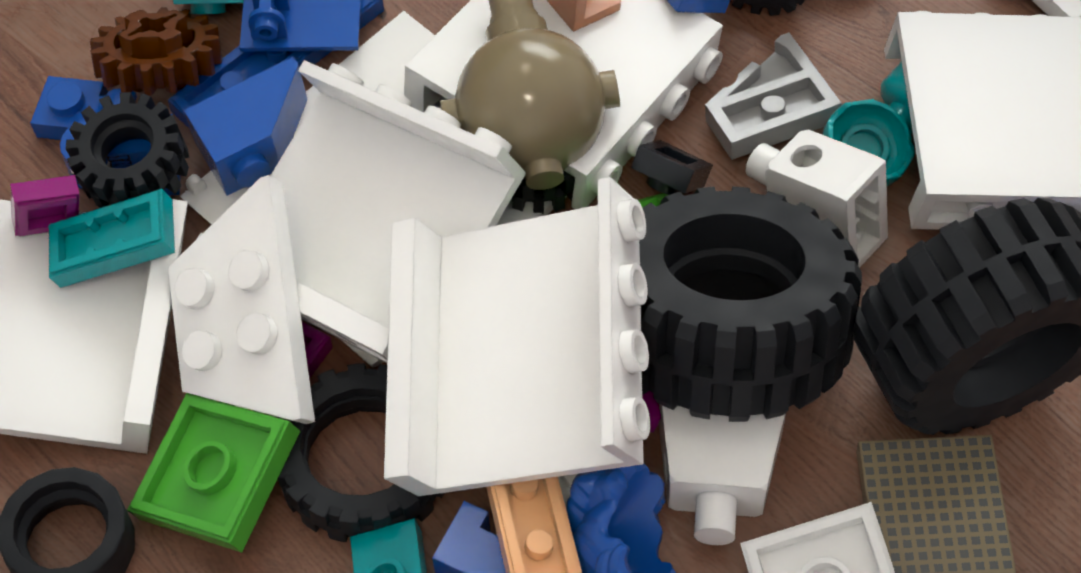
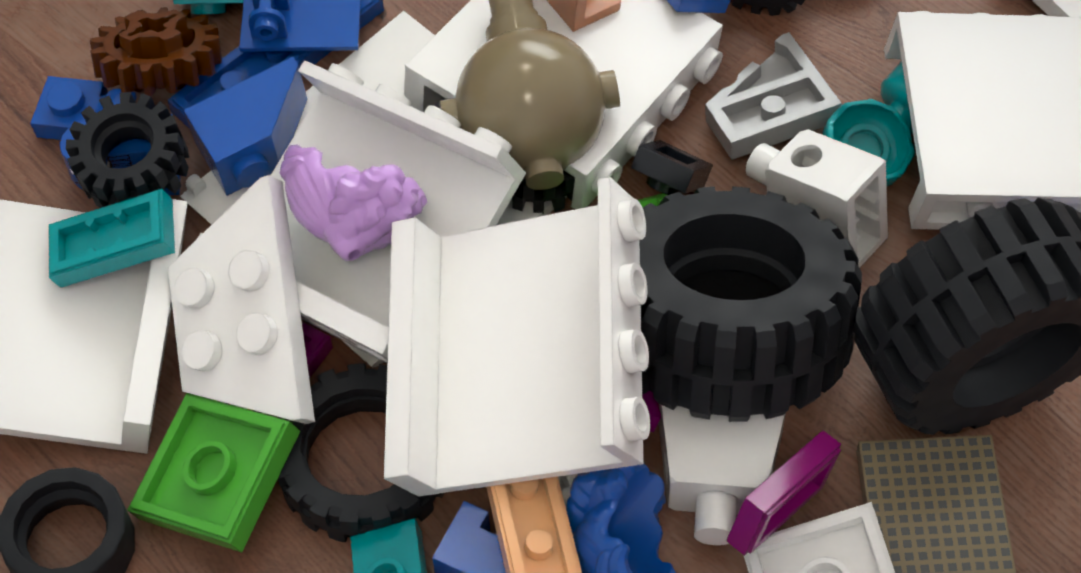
magenta tile [10,175,79,236] -> none
none -> lavender hair [280,144,427,261]
none -> magenta tile [726,430,841,556]

